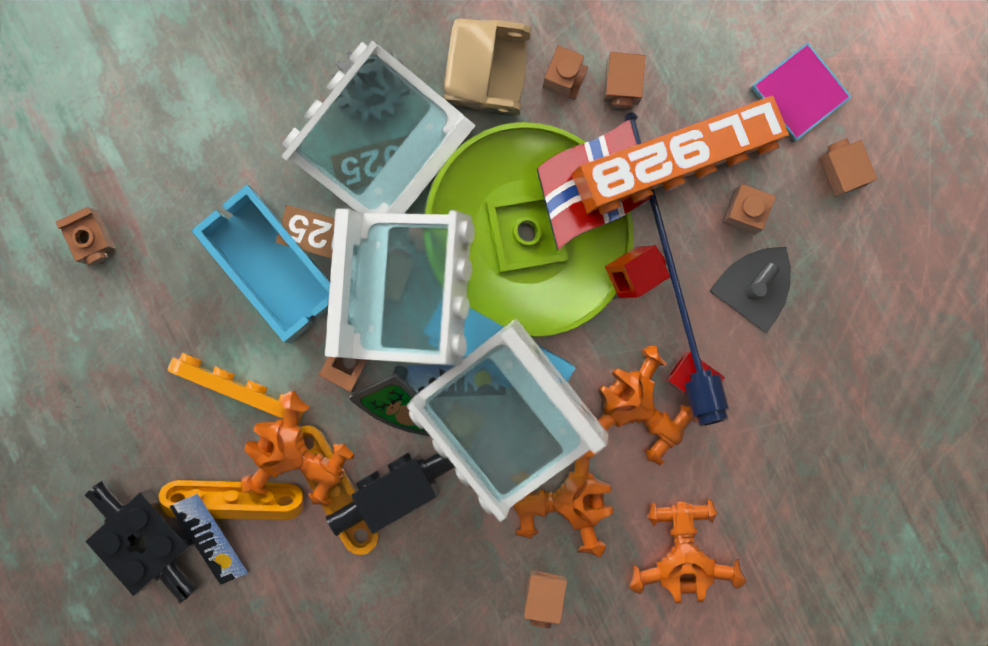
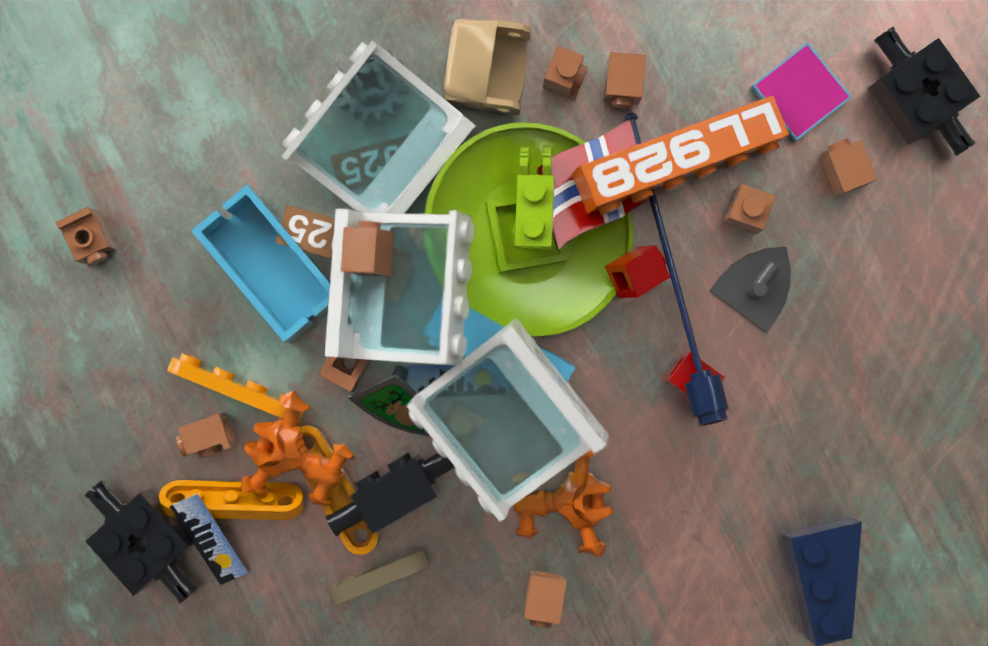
orange piece [597,345,698,466] -> none
orange piece [628,499,747,604] -> none
none -> nougat brick [176,413,237,459]
none -> dark tan beam [326,548,430,605]
none -> nougat brick [340,221,394,277]
none -> lime hinge [515,147,555,249]
none -> dark blue wedge [782,517,862,646]
none -> black brick [868,26,981,156]

